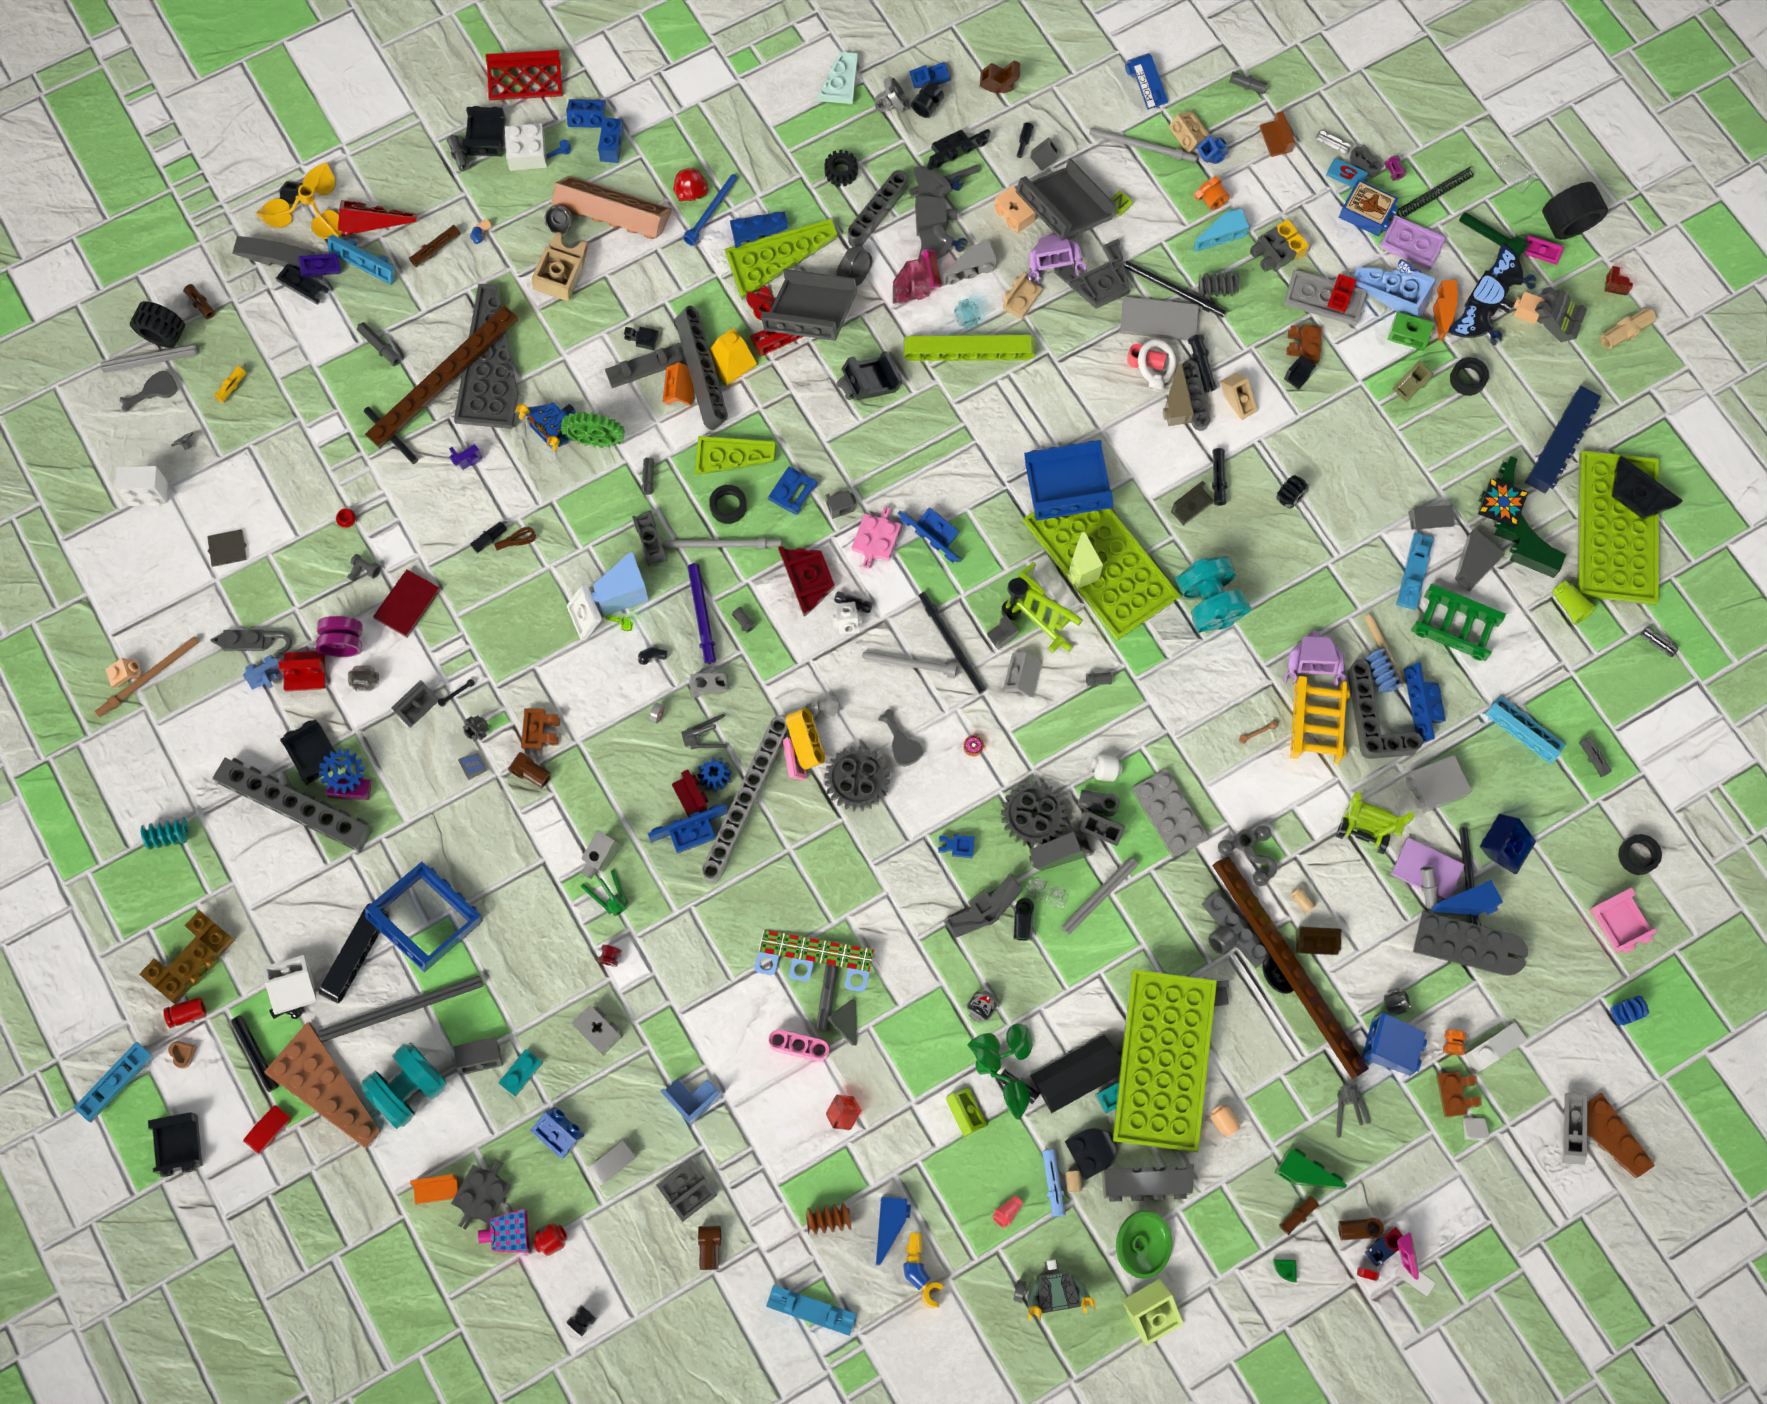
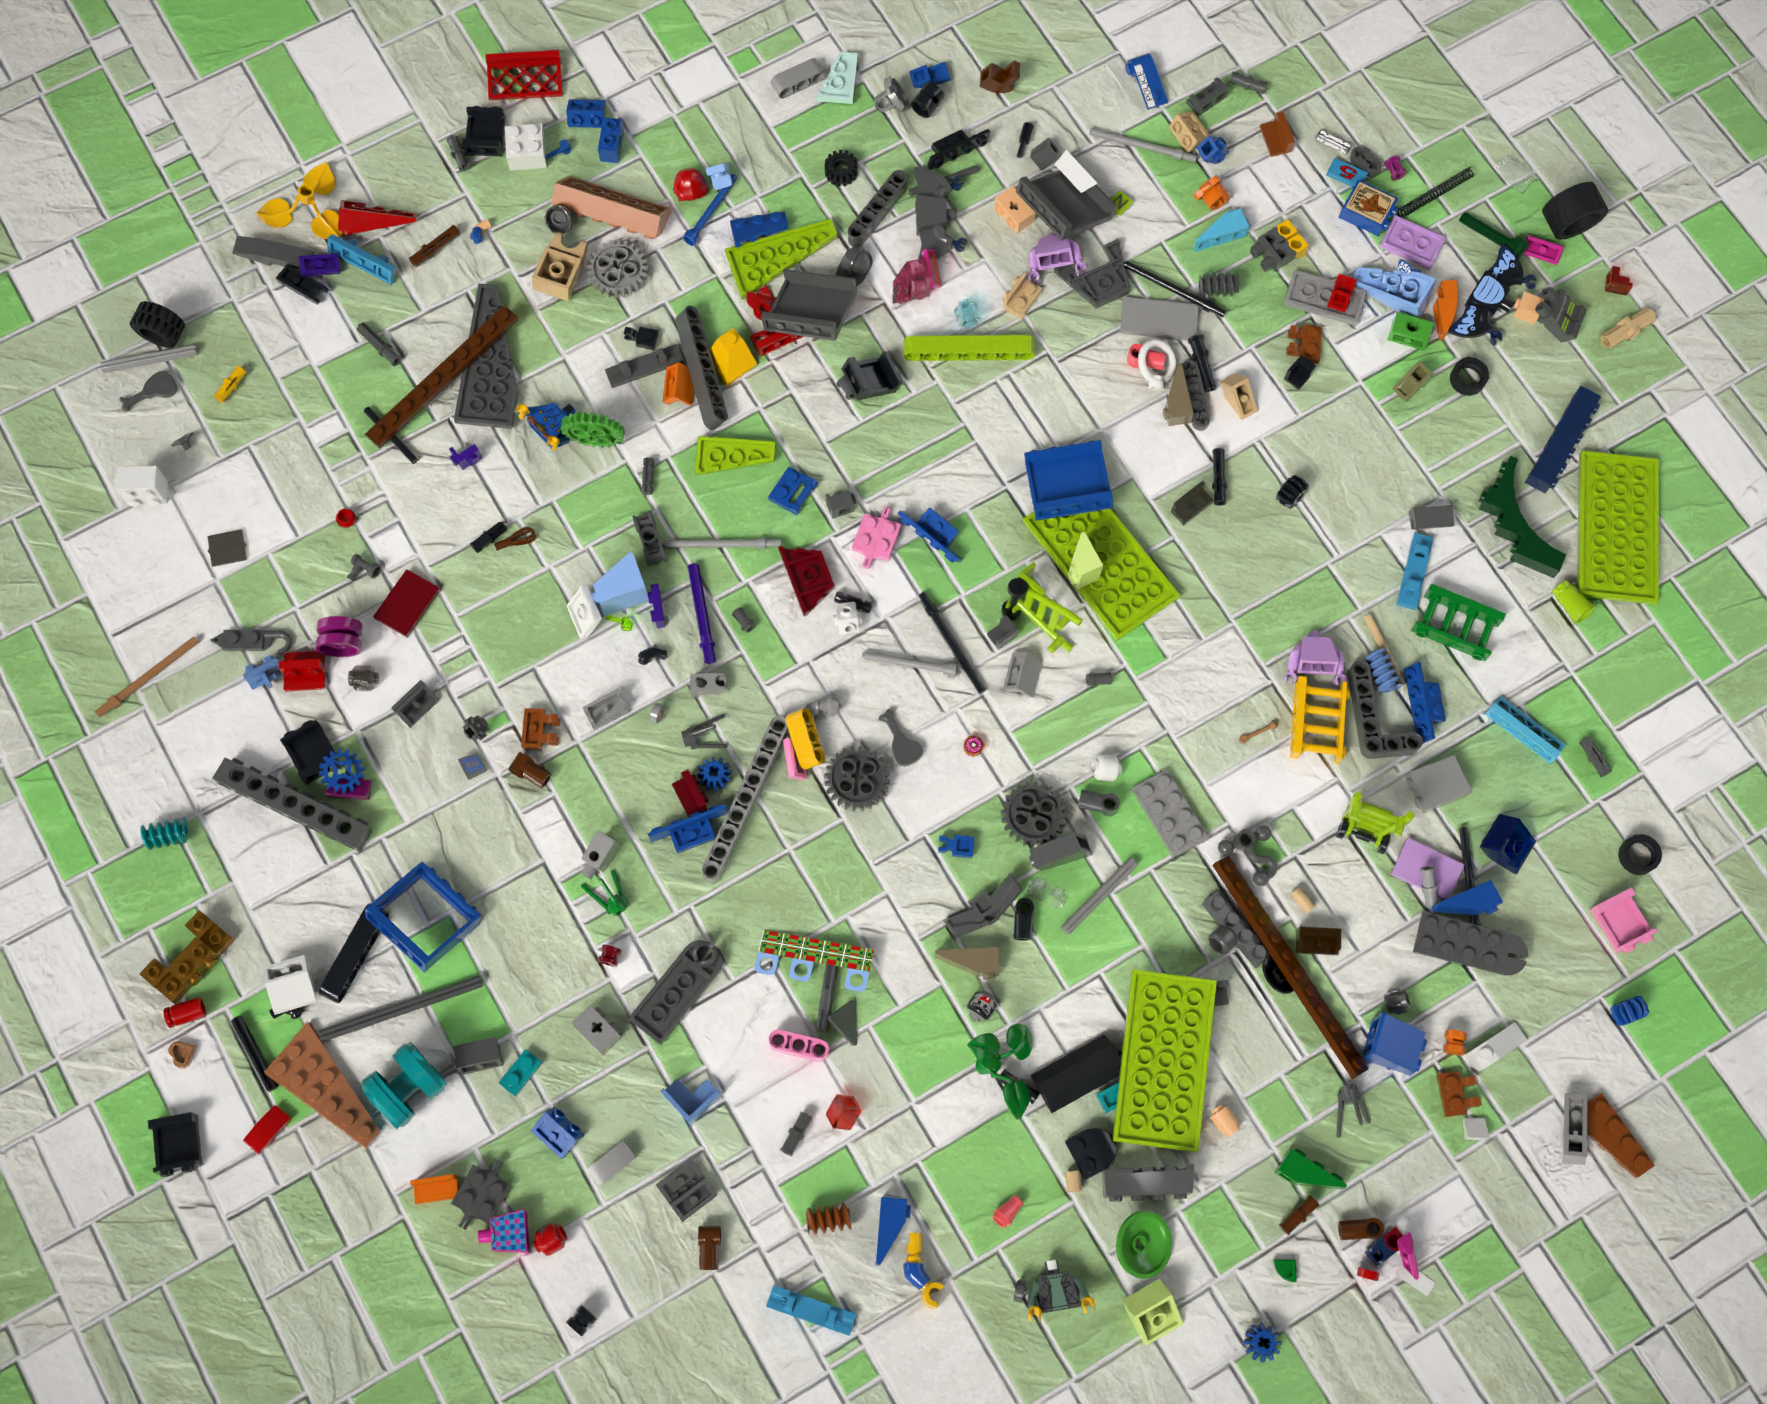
dark azure hinge [73,1042,154,1123] -> none
light nougat bracket [106,658,142,688] -> none
reddish brown pin [183,284,215,319] -> none
black slope [279,181,303,204] -> none
black hinge [438,679,475,707] -> none
black tyre [709,485,747,524] -> none
light grey slope [942,240,997,286] -> none
lime slope [946,1087,988,1137] -> none
light blue pin [1042,1150,1066,1217] -> none
dark grey brick [1078,809,1126,846] -> none
teal piece [1175,556,1252,633] -> none
dark grey slope [1455,528,1505,592] -> none
tile [1478,478,1528,528] -> none
black wing [1611,455,1683,520] -> none
axle [1640,627,1679,657] -> none
none -> light grey hinge [582,689,630,731]
none -> light grey gear [586,240,648,298]
none -> dark grey plate [628,940,722,1046]
none -> dark purple plate [648,584,665,628]
none -> light blue slope [705,163,732,190]
none -> light grey beam [770,58,825,99]
none -> dark grey pin [780,1112,813,1157]
none -> dark tan slope [935,947,1000,980]
none -> white sticker [1055,150,1098,193]
none -> dark grey hinge [1186,77,1229,116]
none -> blue gear [1243,1323,1282,1363]

